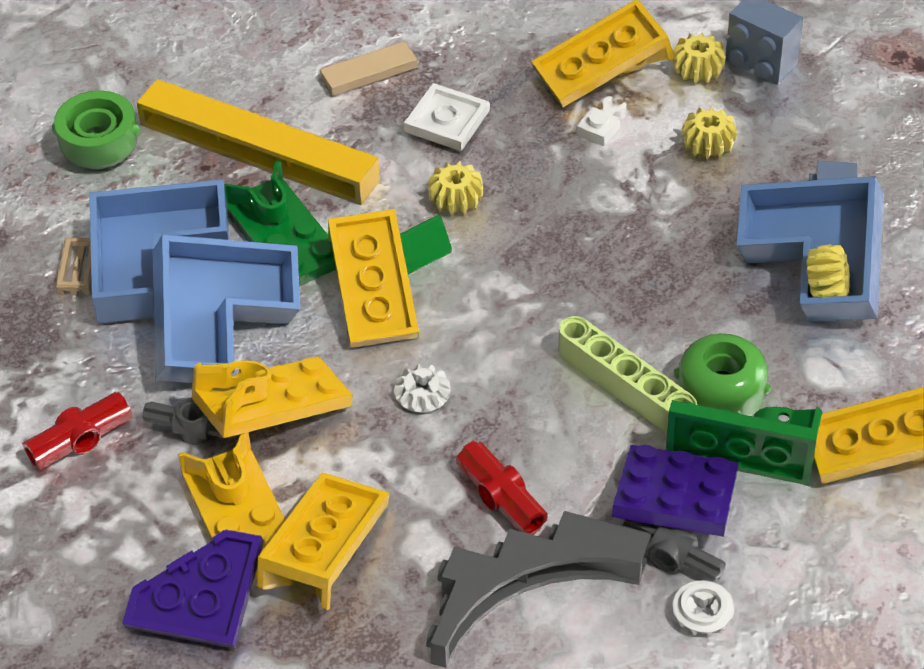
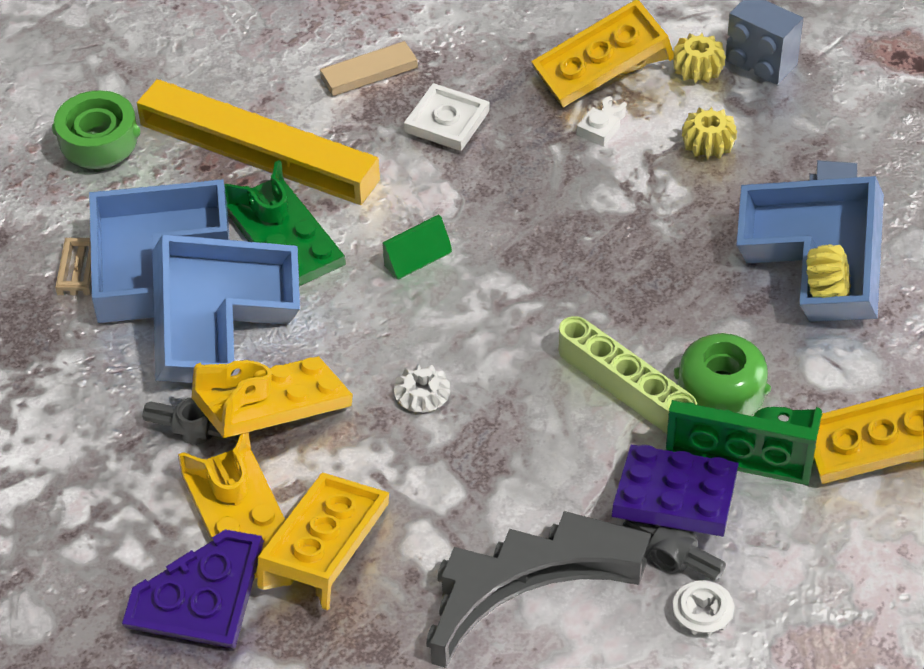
red piece [22,392,133,470] -> none
yellow plate [328,209,419,348] -> none
light yellow gear [428,161,483,216] -> none
red piece [456,440,548,535] -> none

